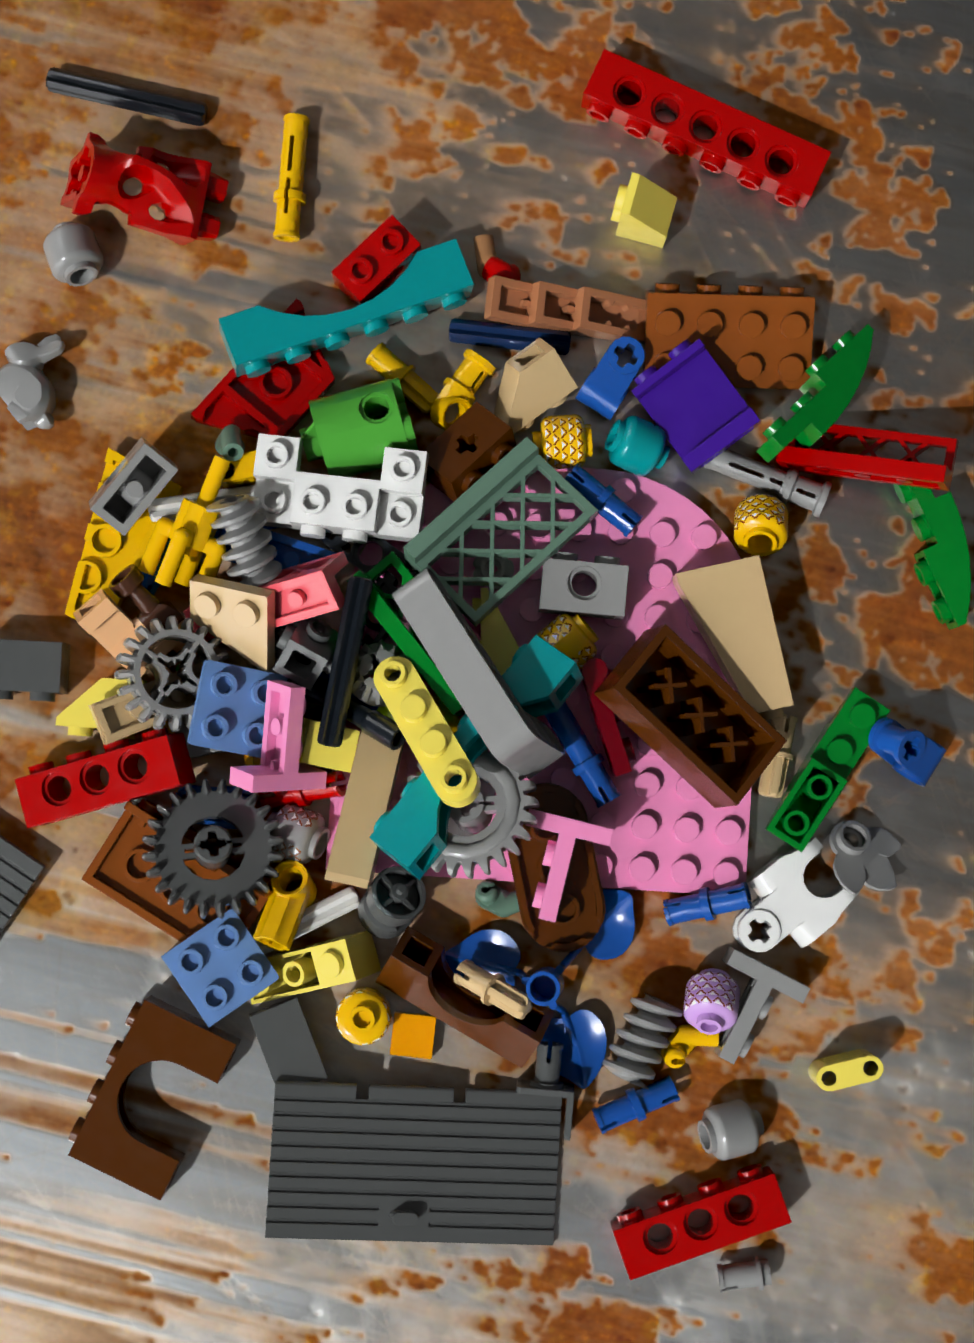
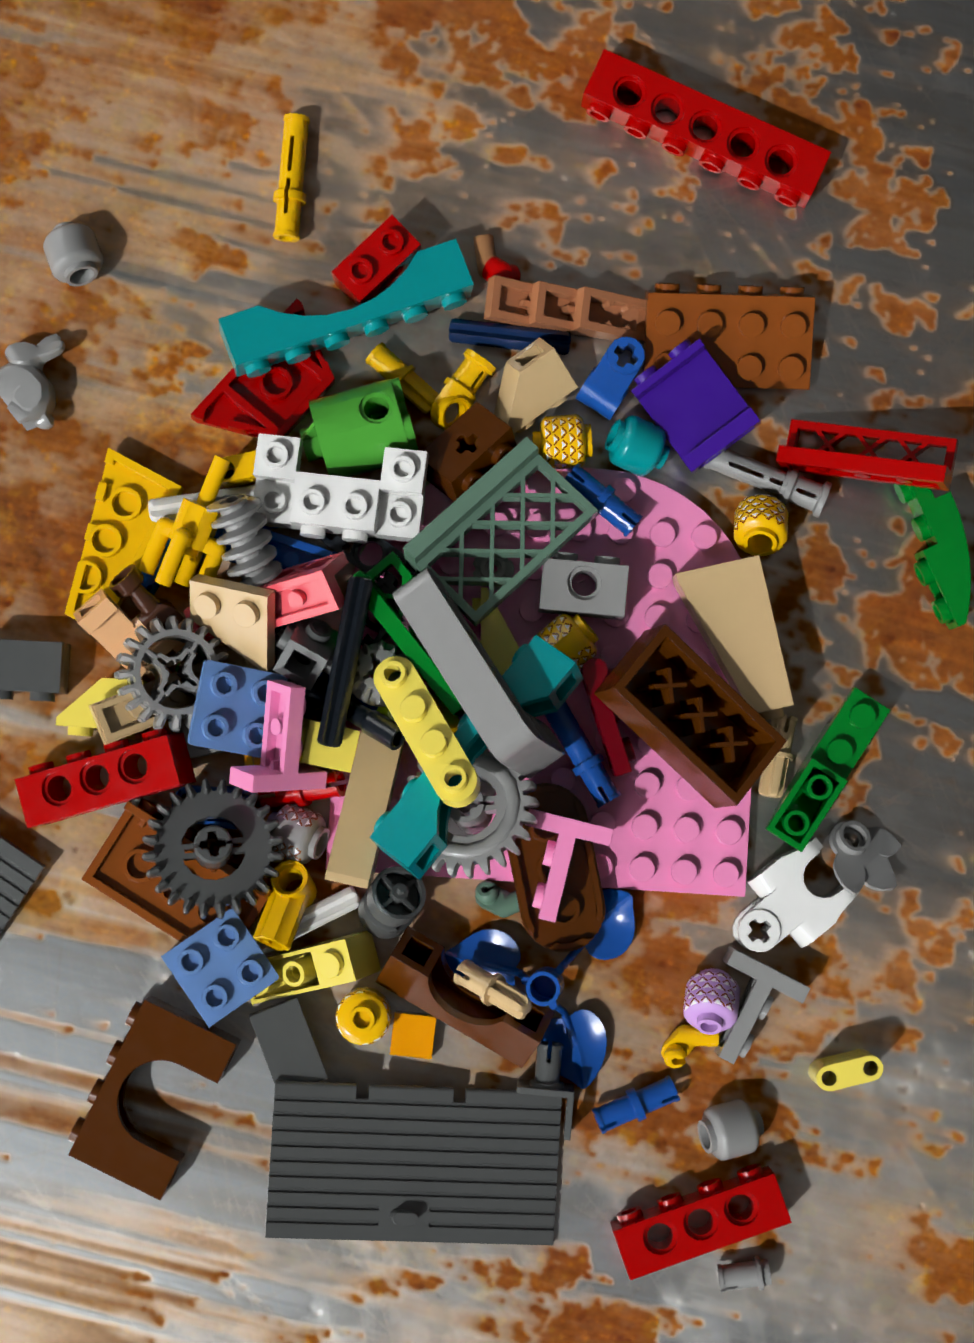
black axle [46,67,208,126] -> none
red hips [60,132,229,246] -> none
light grey brick [89,437,178,536] -> none
sand green arm [215,424,245,461] -> none
light grey piece [602,993,683,1089] -> none
light yellow slope [611,172,677,248] -> none
blue pin [663,882,752,926] -> none
green slope [757,324,874,463] -> none
blue piece [868,717,946,787] -> none

